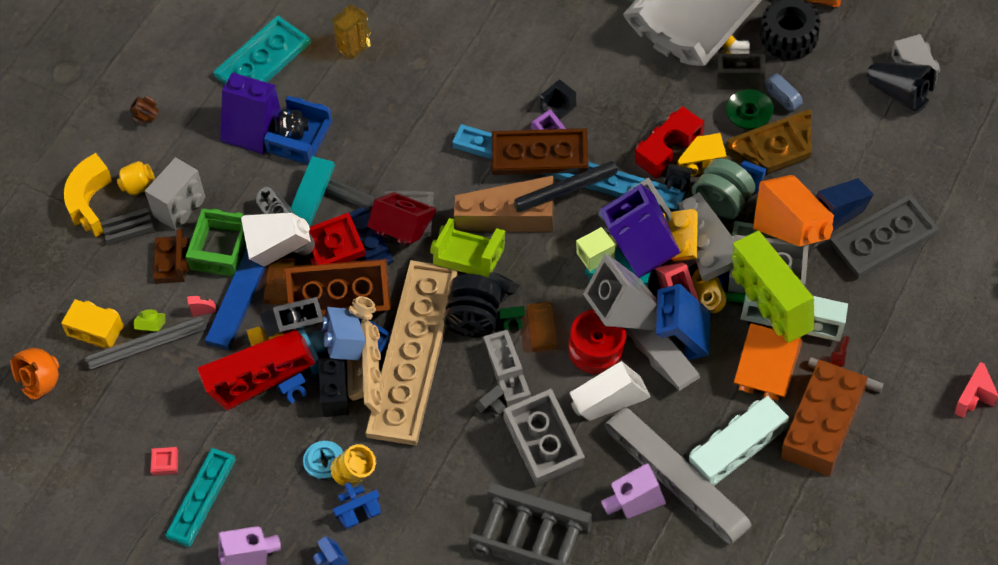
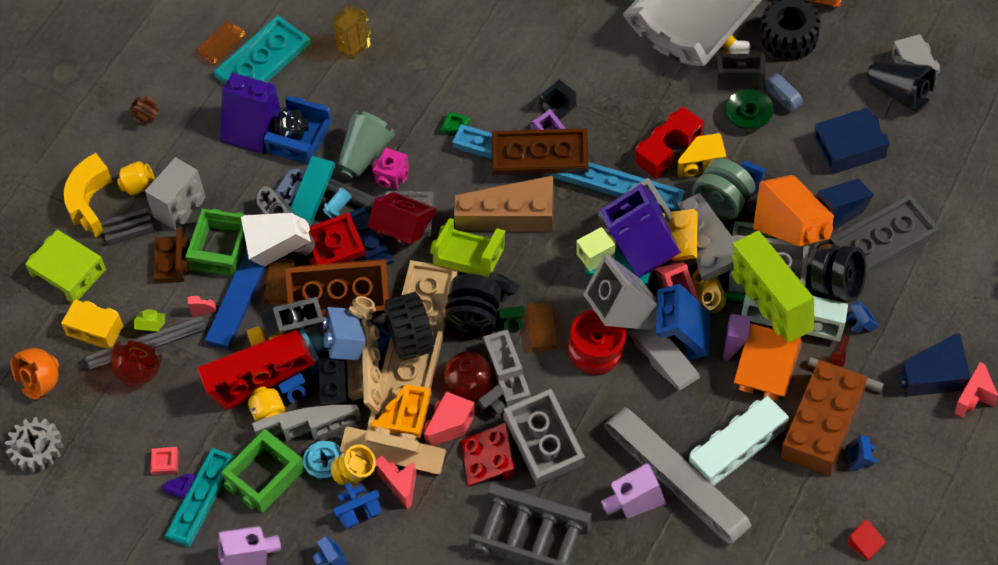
black axle [513,161,618,212] -> none
white slope [570,361,651,421] -> none
black tile [664,163,693,193] -> none
pearl gold wing [727,109,812,173] -> none
none -> light grey gear [5,417,63,472]
none -> lime panel [25,230,106,303]
none -> clear red cylinder [110,341,162,387]
none -> dark purple tile [162,474,196,500]
none -> clear orange tile [197,20,246,65]
none -> bright green window [222,429,305,513]
none -> yellow head [248,387,285,422]
none -> light grey slope [252,405,361,442]
none -> sand blue beam [276,169,305,211]
none -> medium azure pin [323,187,352,218]
none -> sand green cone [337,110,395,179]
none -> tan bracket [340,427,446,475]
none -> light orange wing [371,385,431,438]
none -> dark pink brick [372,148,409,190]
none -> coral slope [375,456,416,509]
none -> black tyre [384,292,434,361]
none -> coral slope [423,392,476,446]
none -> green tile [440,111,472,135]
none -> clear red cylinder [443,351,494,402]
none -> red hinge [461,423,515,487]
none -> medium lavender slope [723,314,750,361]
none -> black wheel [811,244,867,302]
none -> dark blue brick [813,107,890,175]
none -> blue tile [845,435,878,471]
none -> blue tile [846,300,879,334]
none -> red slope [848,520,886,561]
none -> dark blue slope [898,333,971,397]

